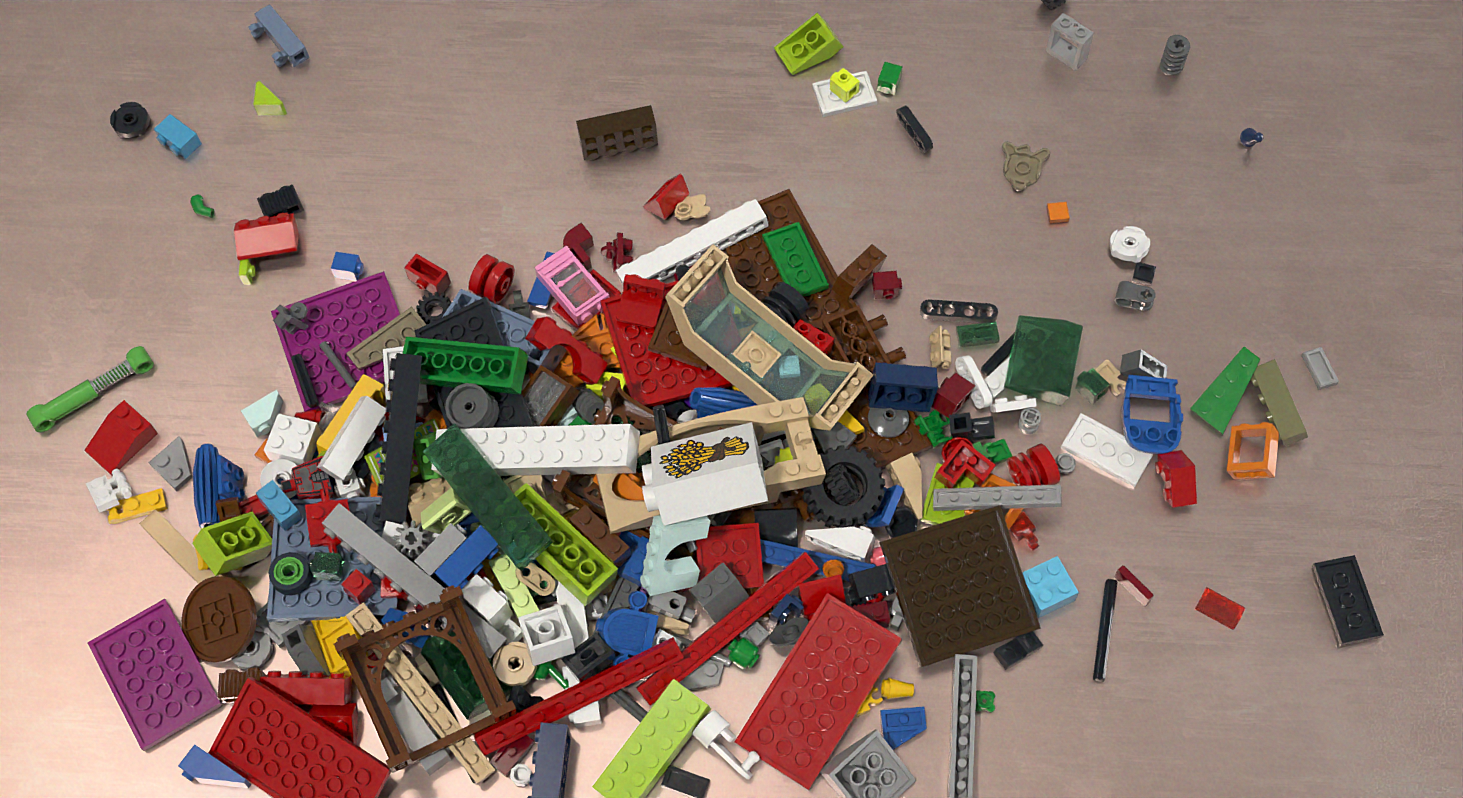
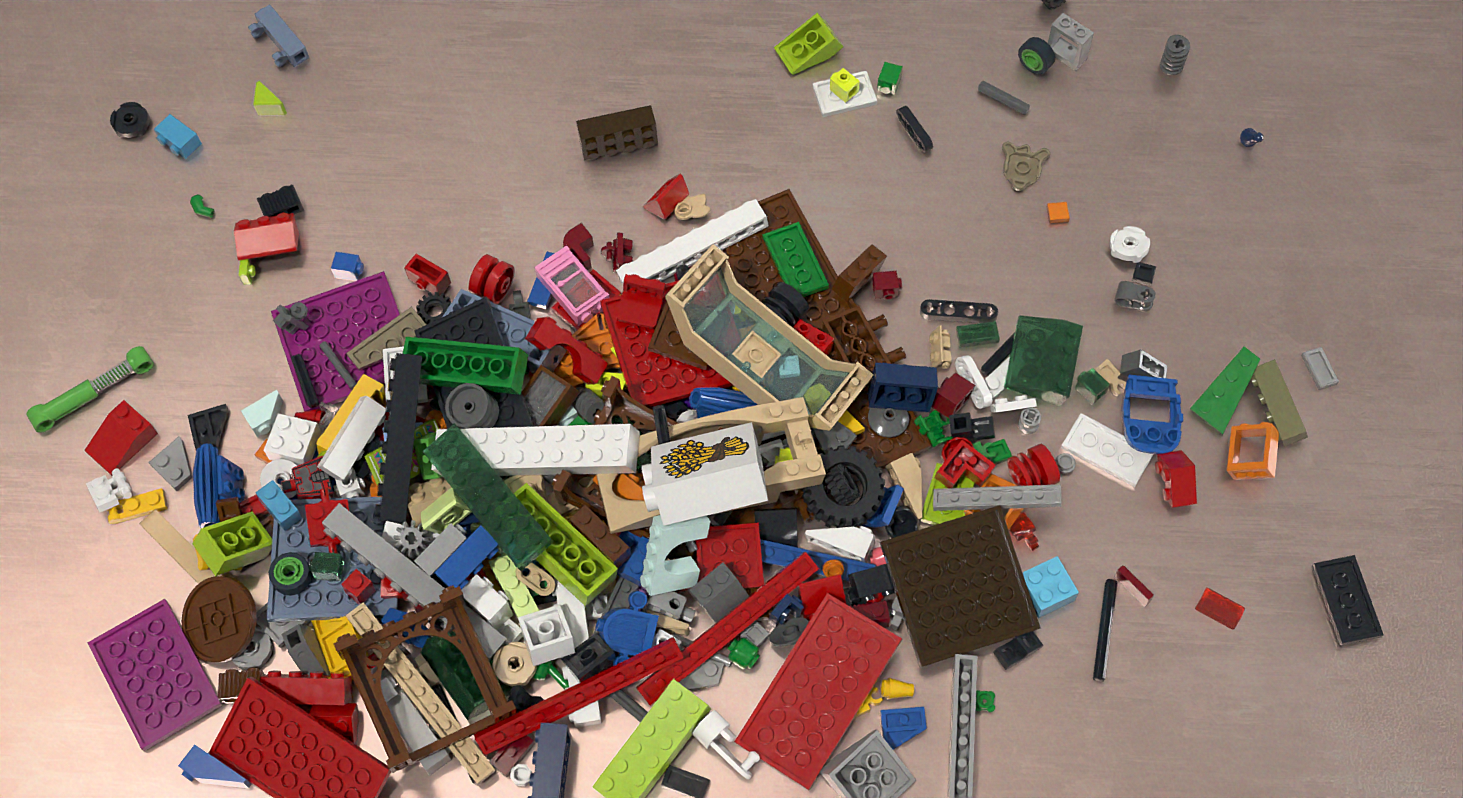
none -> black wing [187,404,228,450]
none -> dark grey axle [978,81,1030,115]
none -> black wheel [1018,37,1055,74]

